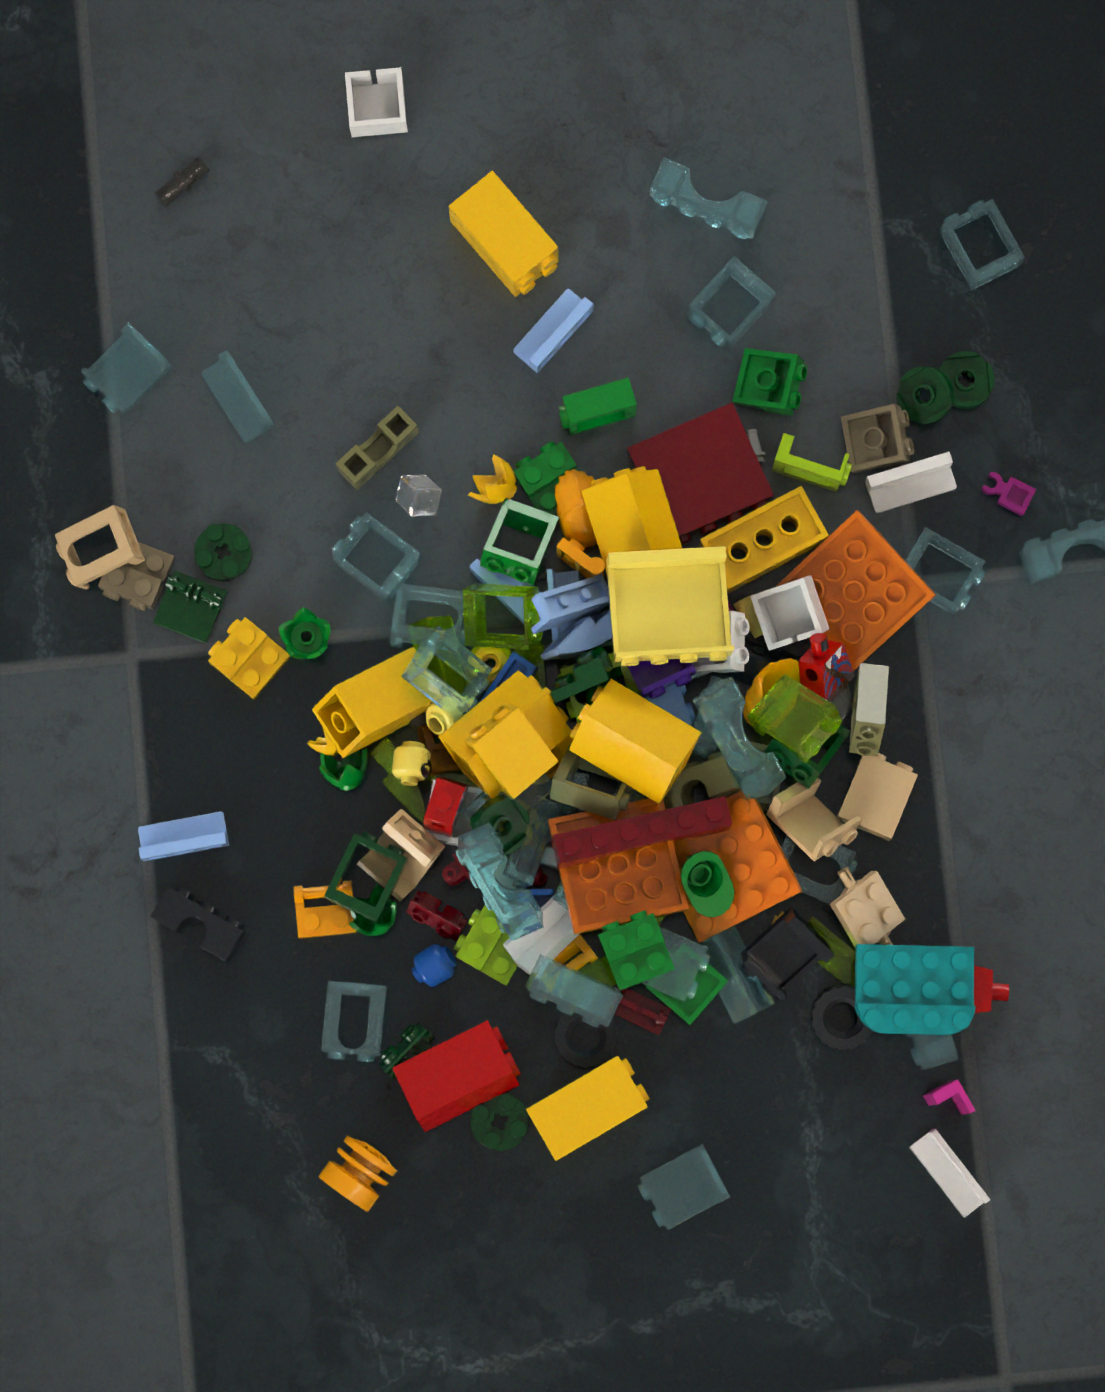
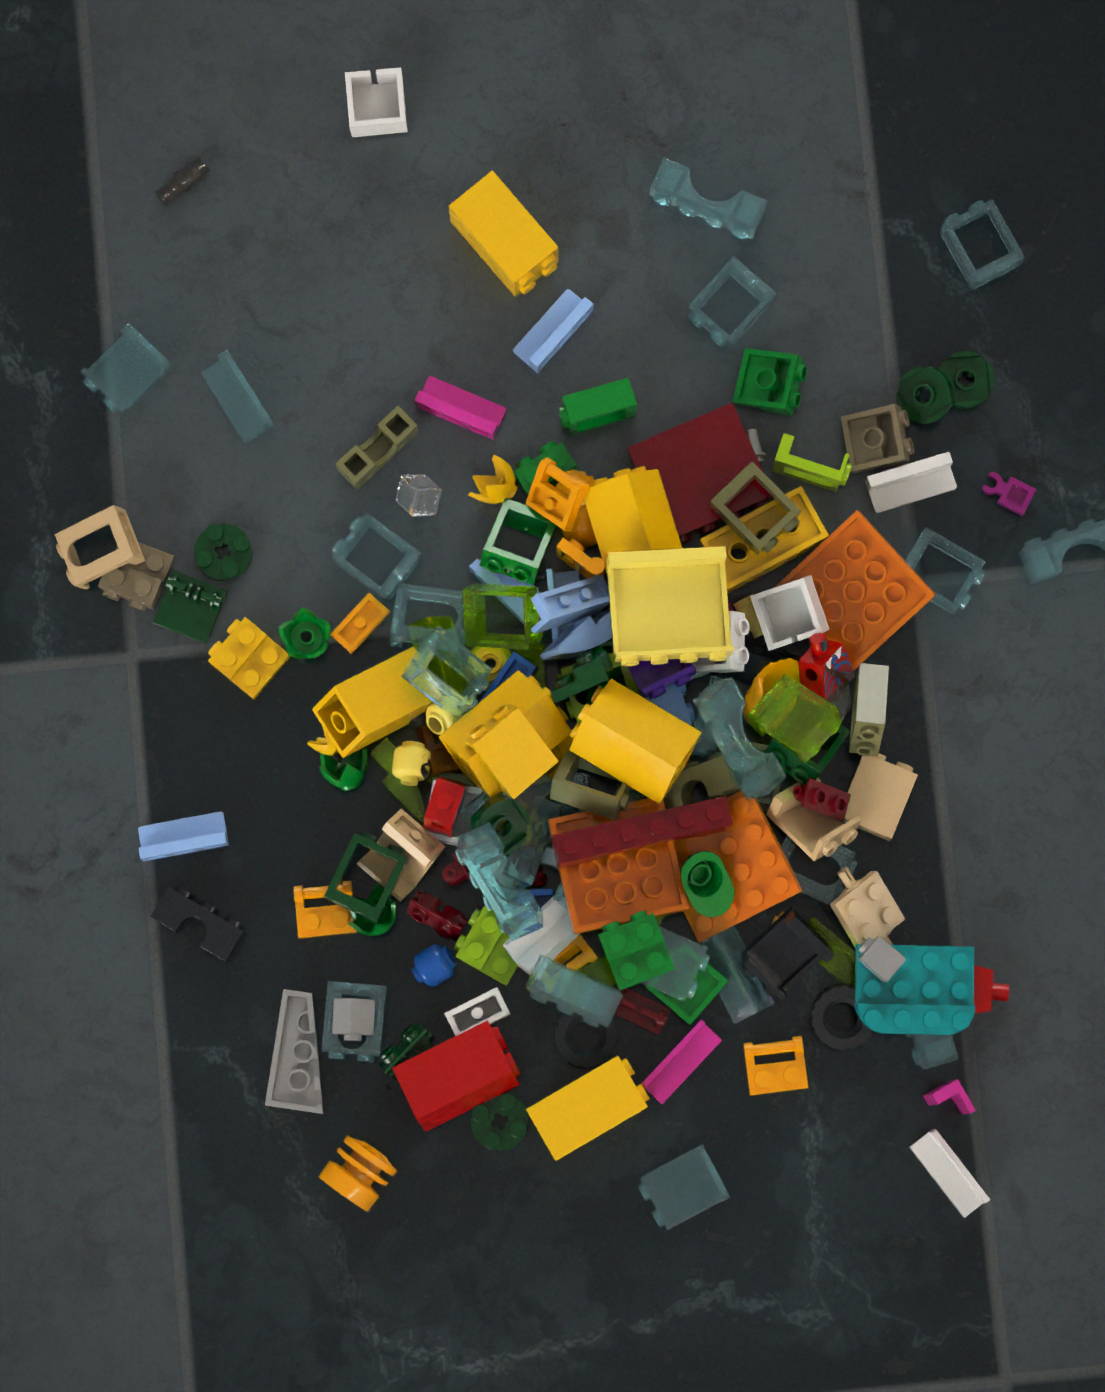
none -> light grey wing [265,989,324,1114]
none -> light orange plate [330,593,391,654]
none -> light grey brick [332,998,375,1041]
none -> dark pink panel [414,376,506,440]
none -> white brick [444,987,511,1036]
none -> light orange plate [525,457,590,530]
none -> dark pink panel [641,1019,722,1104]
none -> olive window [709,462,801,555]
none -> light orange plate [743,1036,808,1096]
none -> dark red hinge [793,778,851,822]
none -> light grey brick [857,936,907,982]

